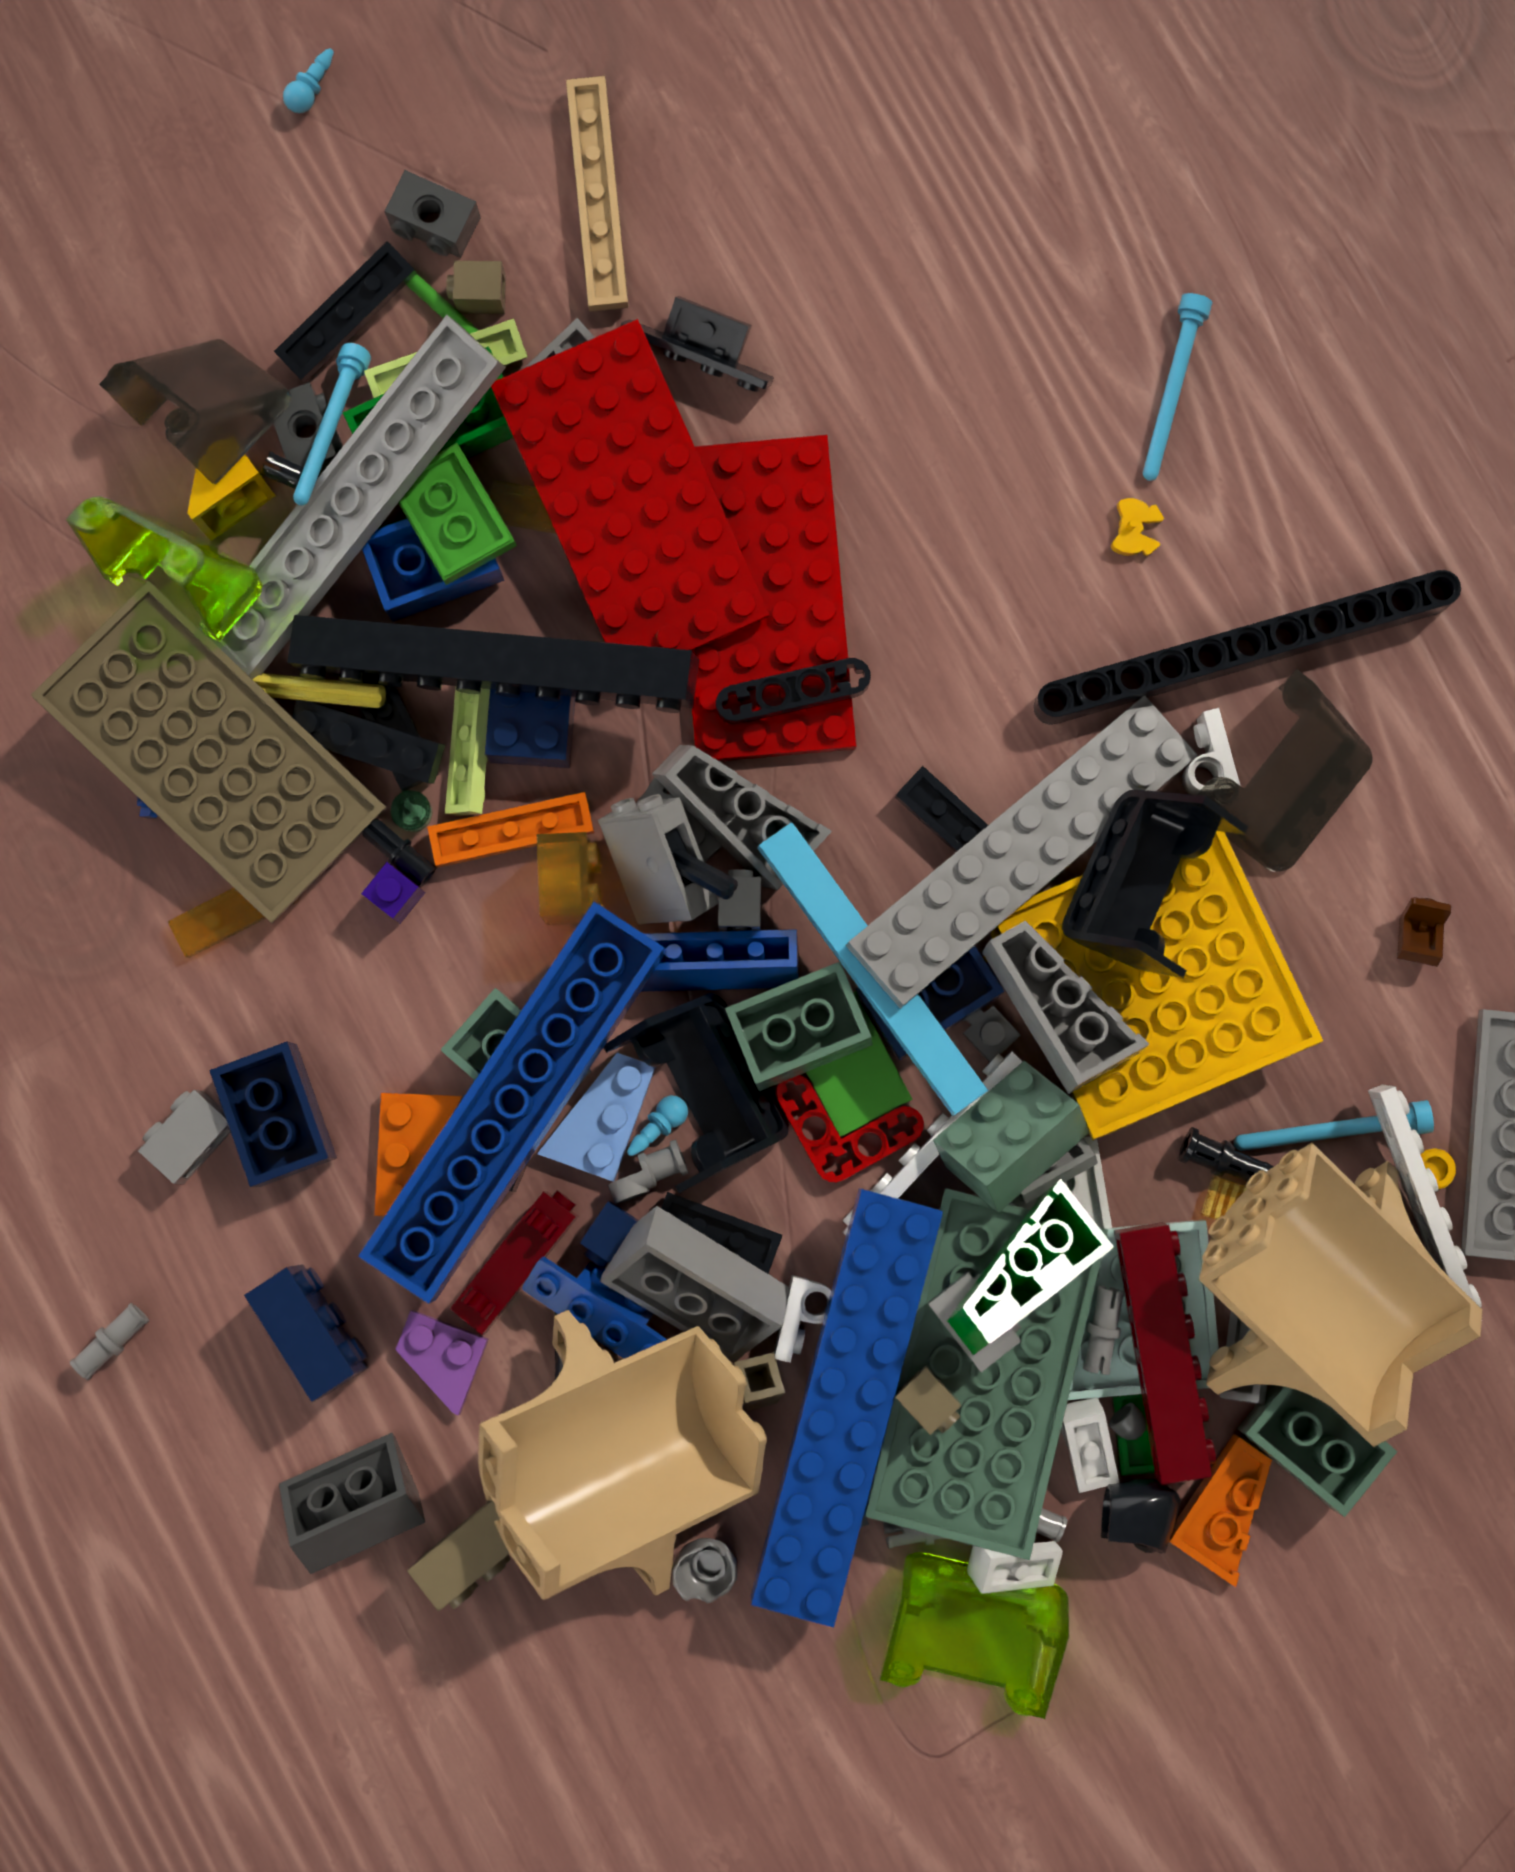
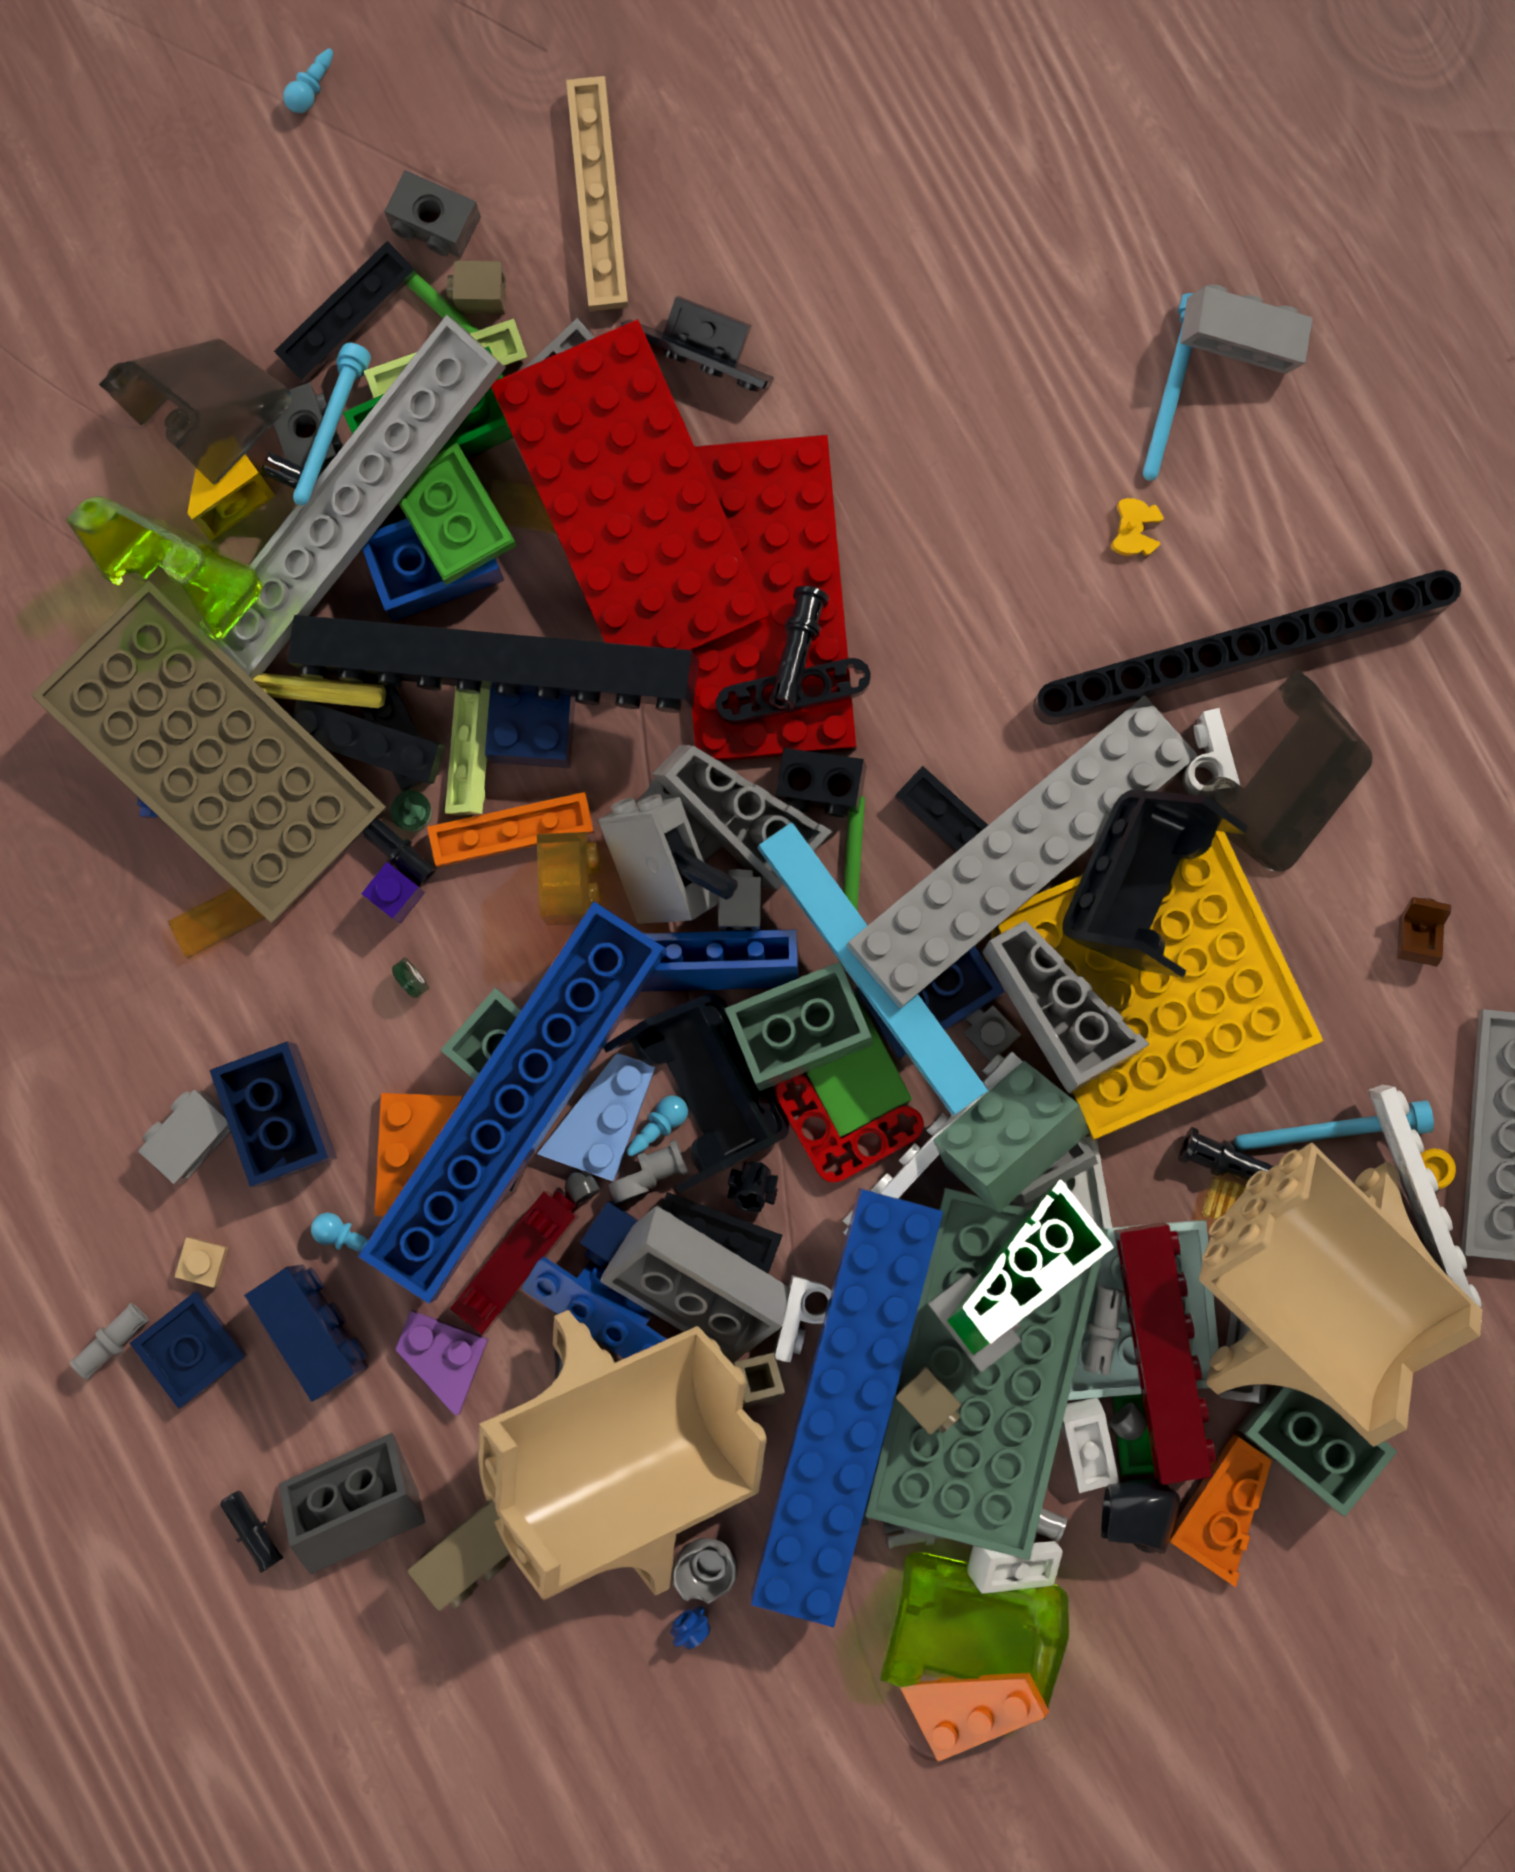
none -> dark blue plate [129,1291,248,1409]
none -> tan plate [175,1237,229,1288]
none -> black axle [220,1491,284,1573]
none -> medium azure bar [311,1212,369,1252]
none -> clear green tile [392,958,429,998]
none -> dark grey hinge [564,1171,601,1205]
none -> blue plate [670,1606,711,1649]
none -> black gear [727,1161,779,1213]
none -> black pin [769,586,829,709]
none -> black brick [776,748,867,818]
none -> bright green bar [843,796,865,912]
none -> orange wing [899,1673,1049,1762]
none -> light grey brick [1180,285,1313,374]

